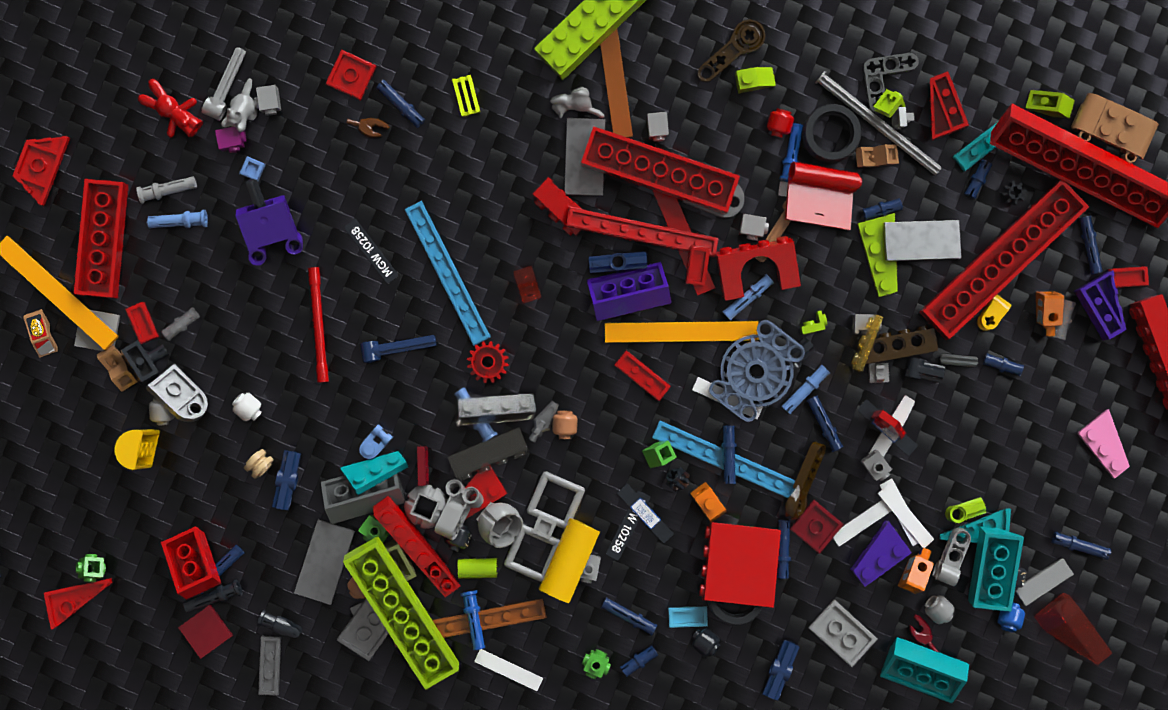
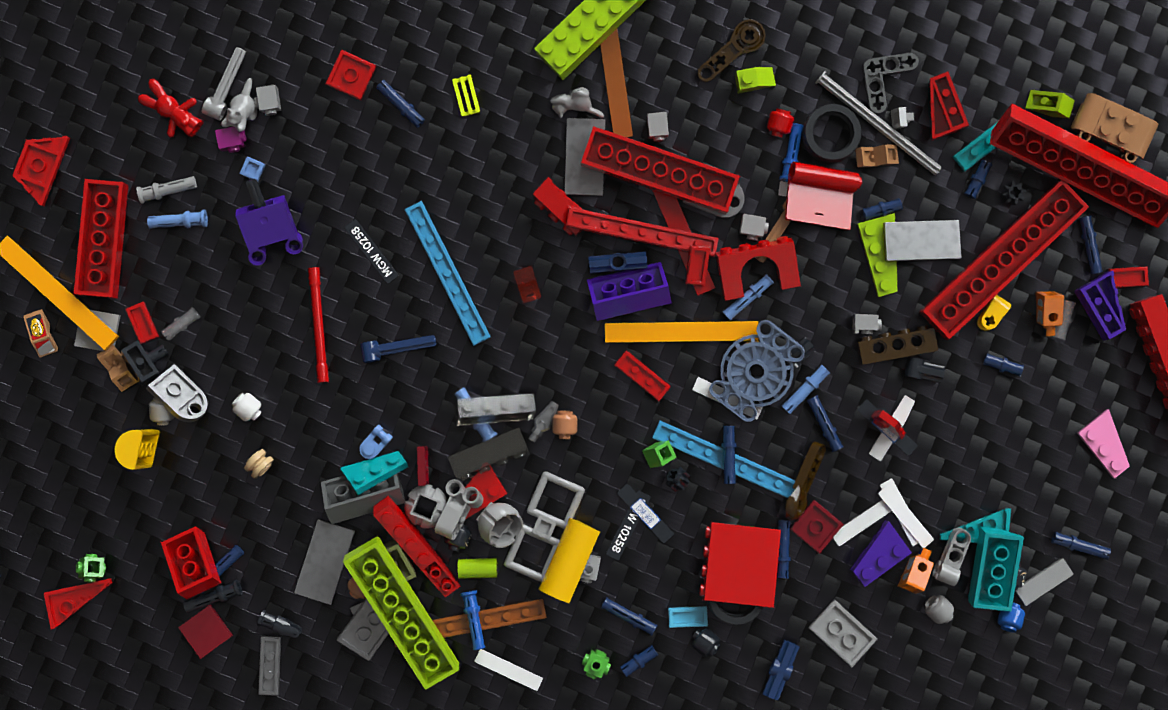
dark blue piece [272,450,301,510] -> none
reddish brown hand [346,118,390,138] -> none
bright green brick [358,514,389,543] -> none
red gear [467,341,509,383] -> none
orange torso [690,482,727,522] -> none
lime bracket [799,311,827,335] -> none
clear yellow plate [851,314,883,372] -> none
light grey brick [860,450,892,481] -> none
light grey tile [868,363,889,383] -> none
lime bracket [873,89,905,118] -> none
teal slope [880,637,969,703] -> none
dark red hand [909,615,938,652] -> none
dark grey axle [939,354,978,367] -> none
lime piece [945,497,986,523] -> none
clear red wedge [1034,593,1112,665] -> none

